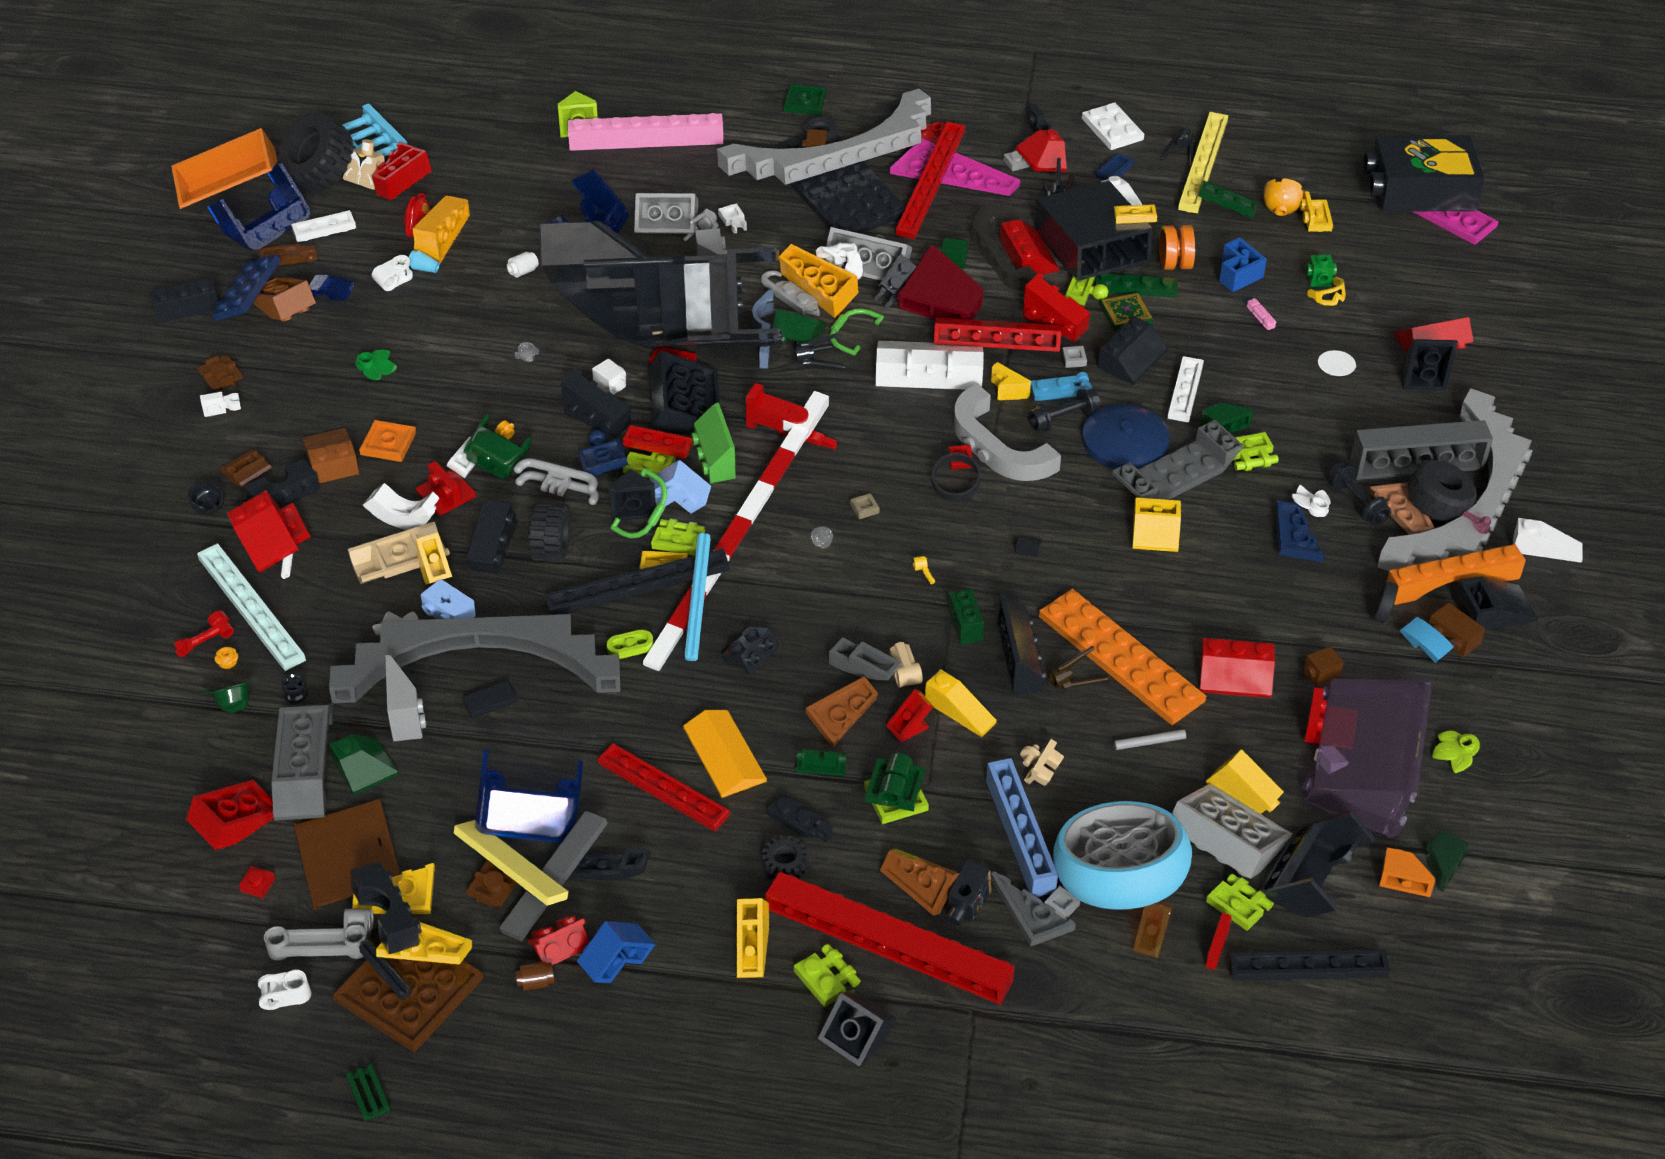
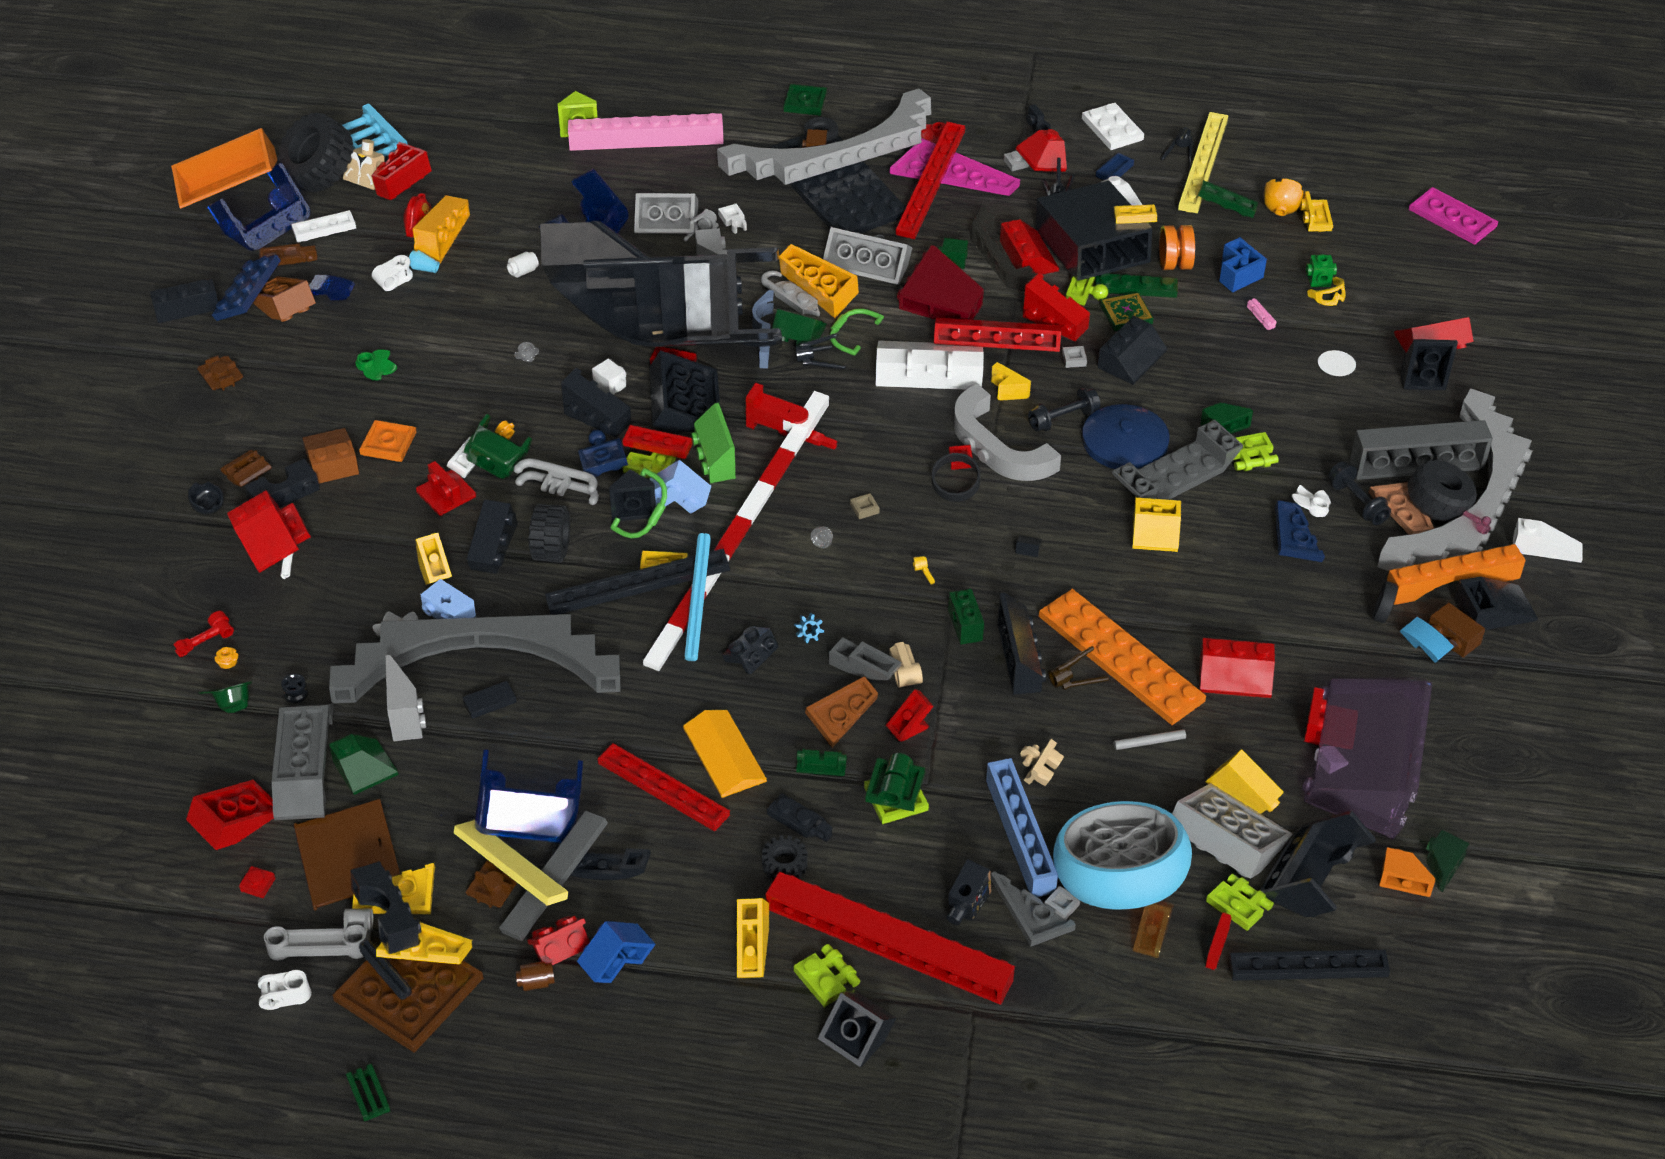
light aqua plate [197,544,306,671] -> none
white plate [200,392,241,417] -> none
tan piece [348,522,450,584] -> none
white arch [363,483,439,530] -> none
lime plate [607,630,653,659] -> none
lime plate [651,518,705,556] -> none
white head [816,243,863,280] -> none
black hinge [873,254,917,309] -> none
dark orange wing [880,848,959,916] -> none
yellow slope [925,669,996,737] -> none
dark azure plate [1030,372,1093,401] -> none
white plate [1168,356,1204,422] -> none
reddish brown brick [1304,646,1344,687] -> none
black brick [1363,135,1484,212] -> none
lime plate [1432,731,1480,773] -> none
none -> dark azure gear [794,613,824,643]

